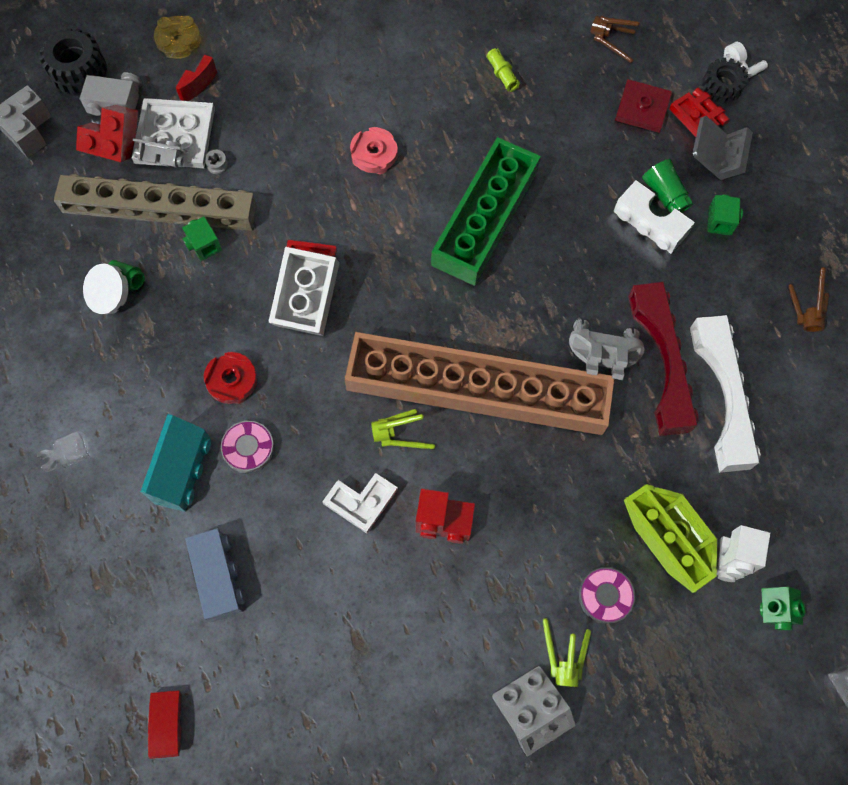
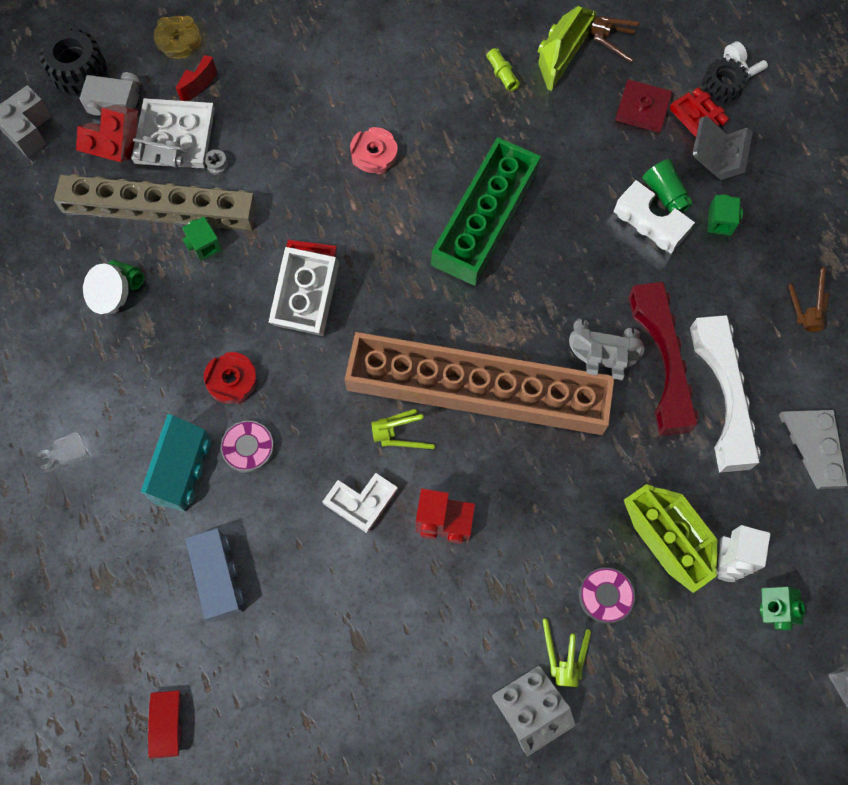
none -> lime wedge [538,6,597,91]
none -> light grey wing [779,410,848,489]

